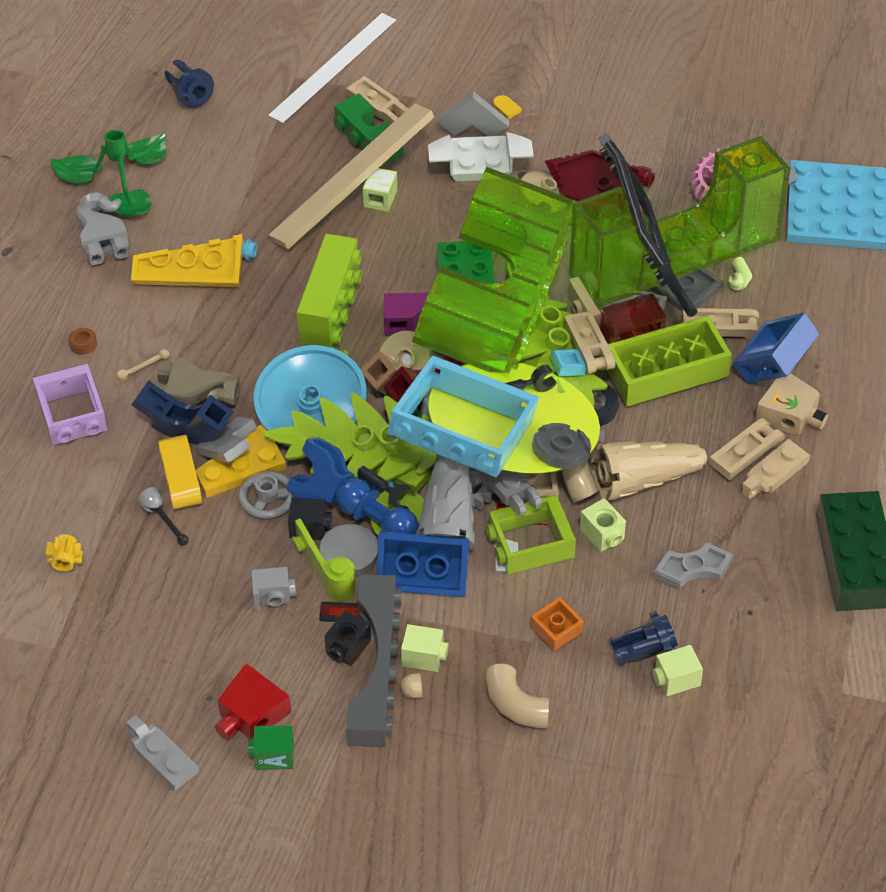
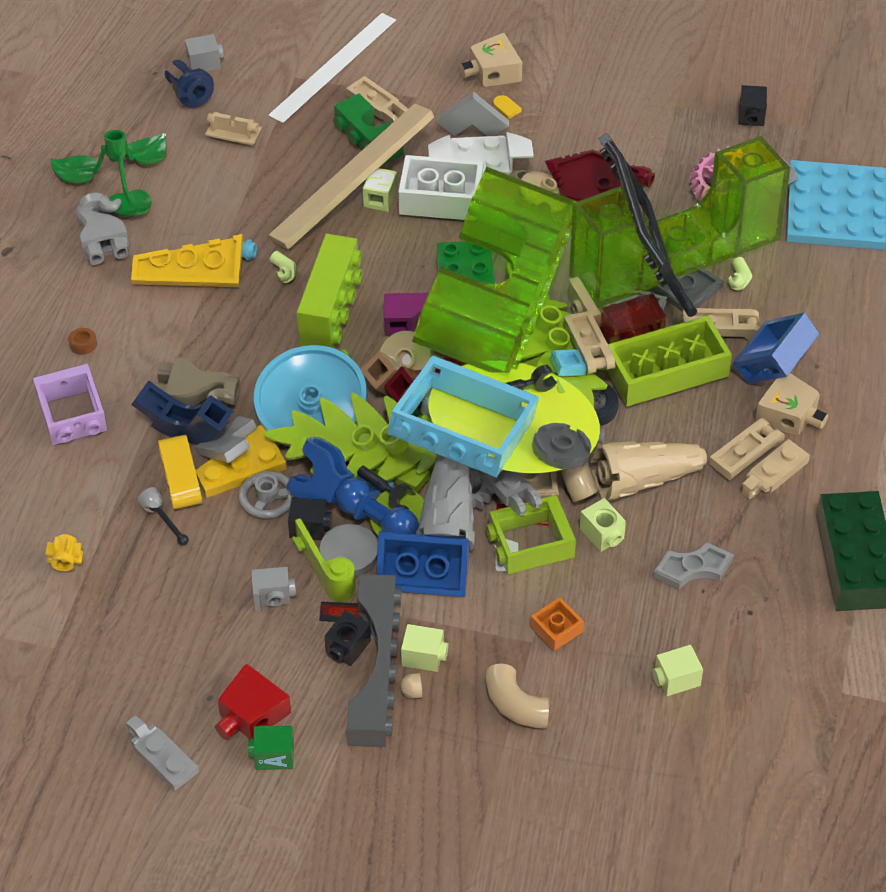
tan hinge [117,349,170,381] -> none
dark blue piece [609,611,678,666] -> none
none -> light grey brick [185,34,224,71]
none -> tan hinge [205,111,262,146]
none -> yellowish green arm [270,251,296,283]
none -> white brick [398,155,484,221]
none -> tan torso [460,33,523,87]
none -> black brick [739,85,767,126]

